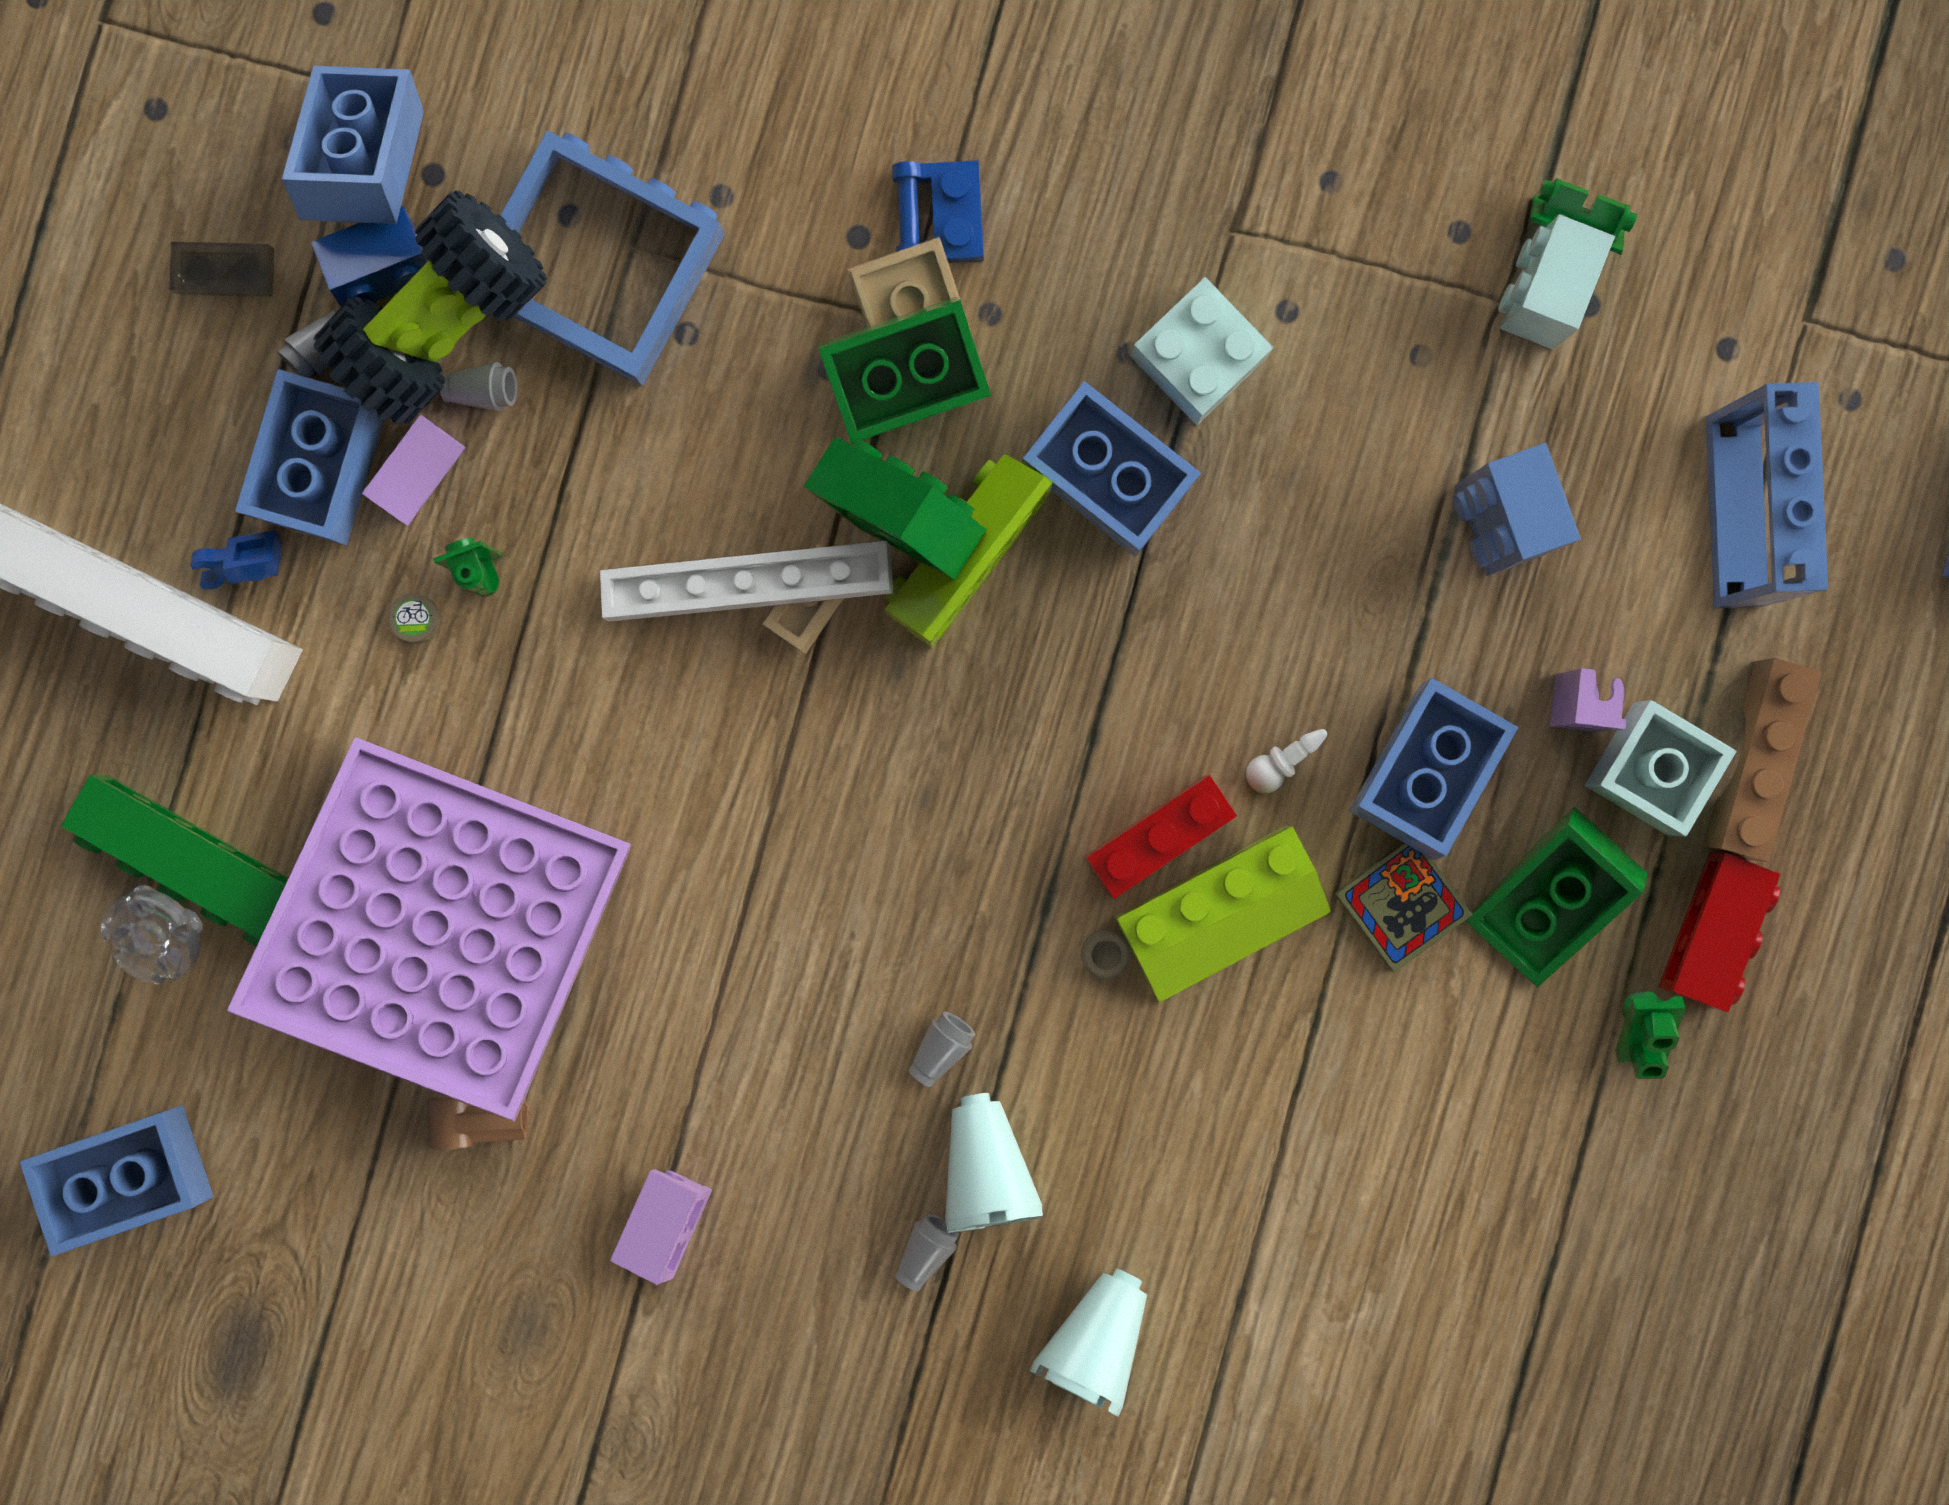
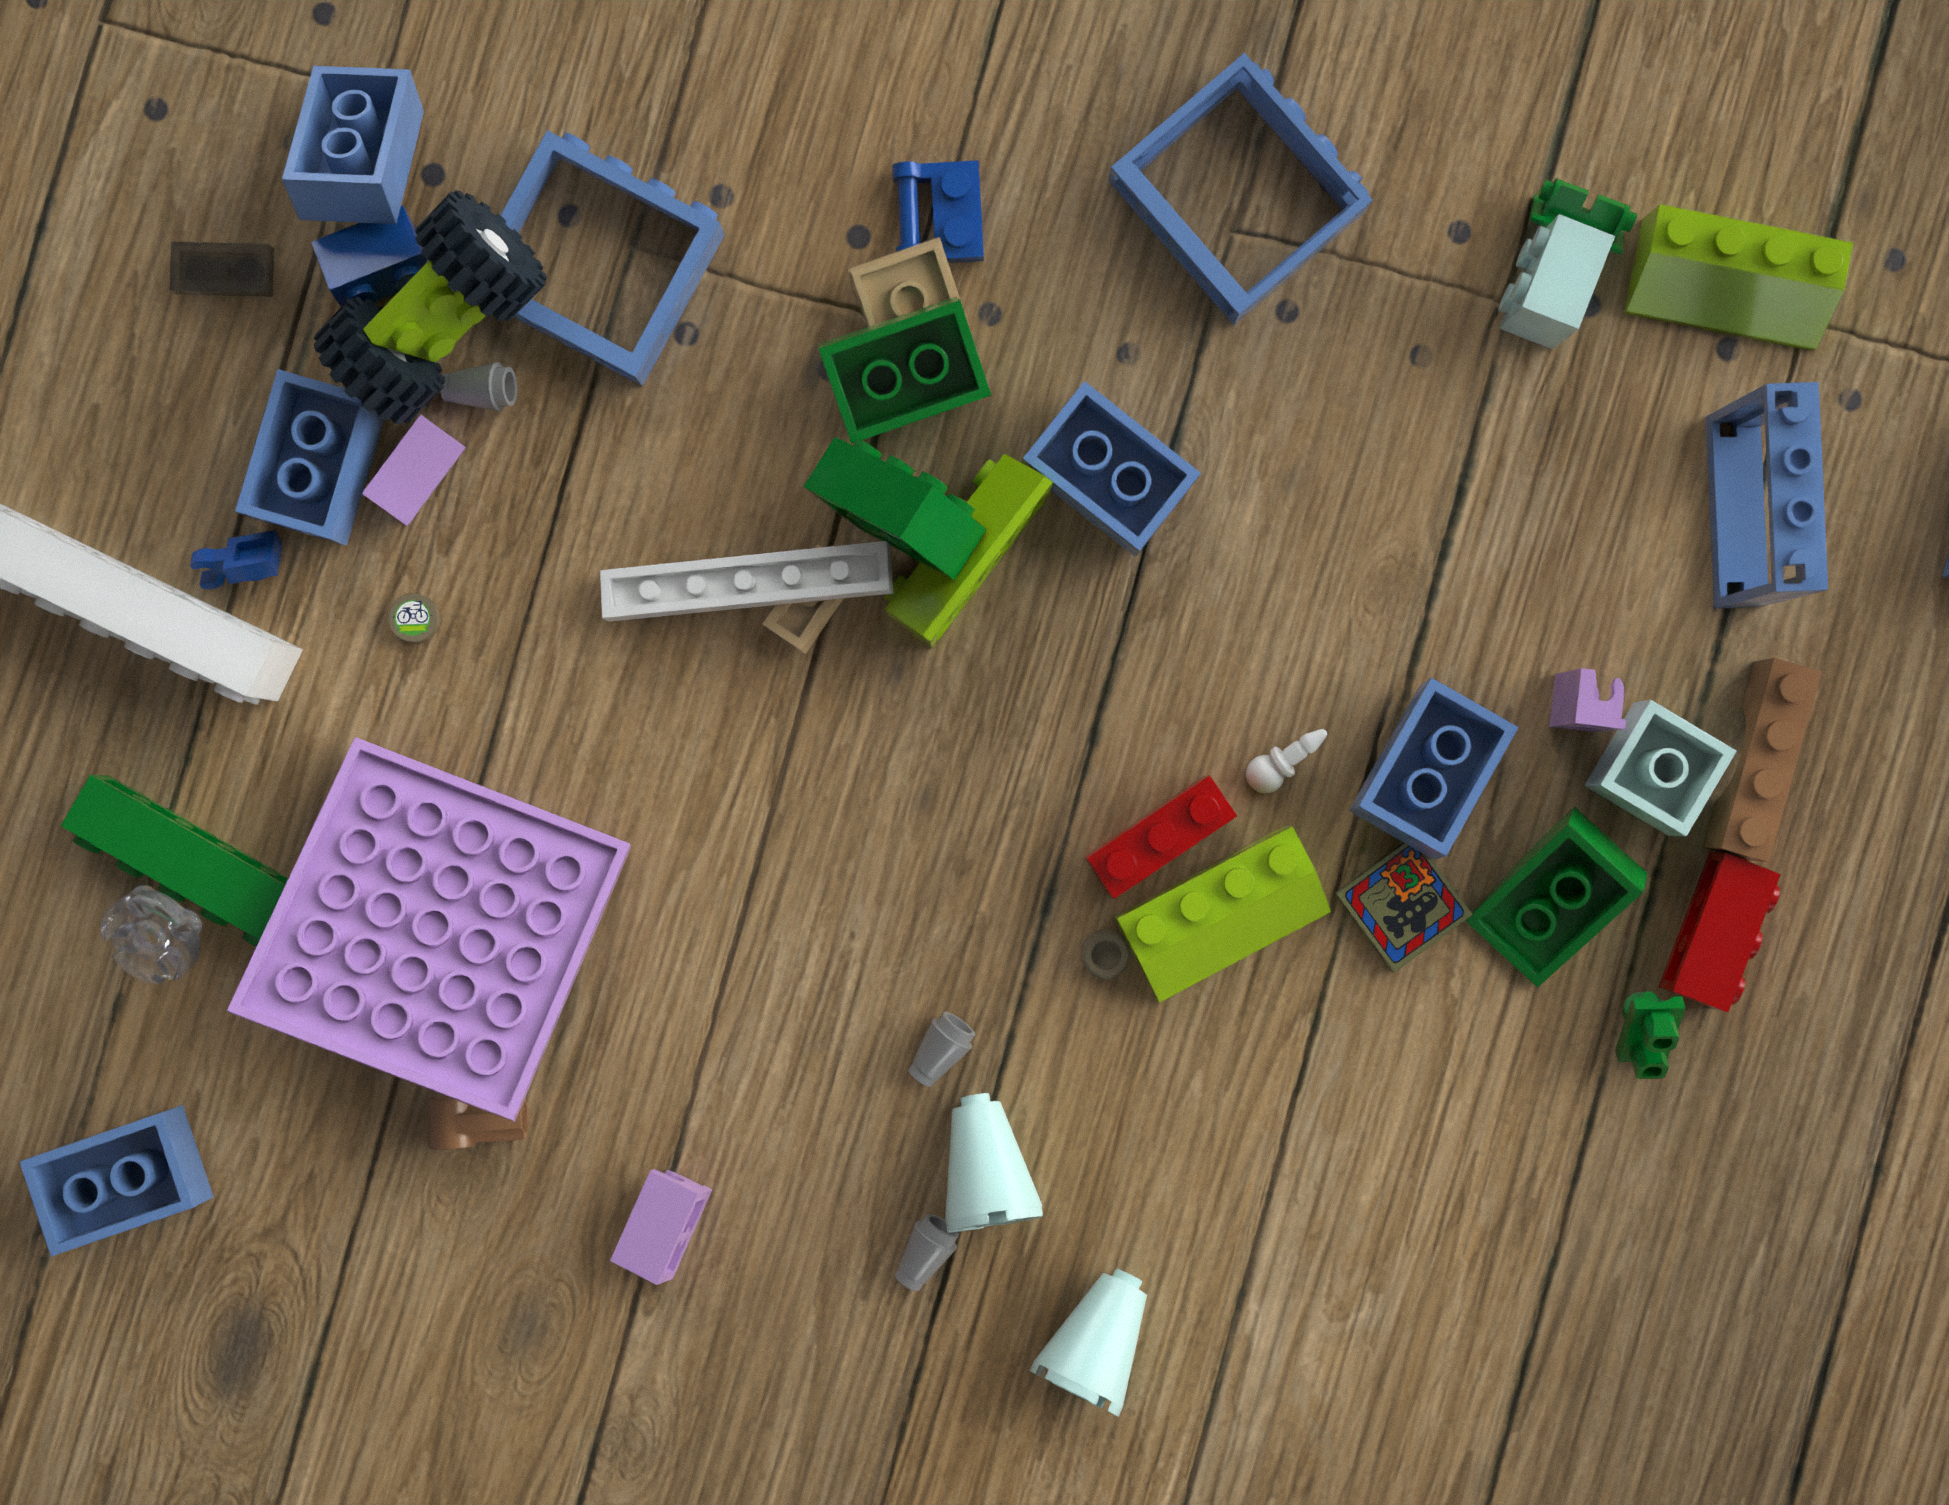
light grey cone [278,310,336,378] -> none
green hinge [433,537,503,597] -> none
light aqua brick [1130,277,1274,425] -> none
medium blue brick [1453,443,1581,576] -> none
none -> medium blue window [1108,53,1373,325]
none -> lime slope [1624,204,1853,351]

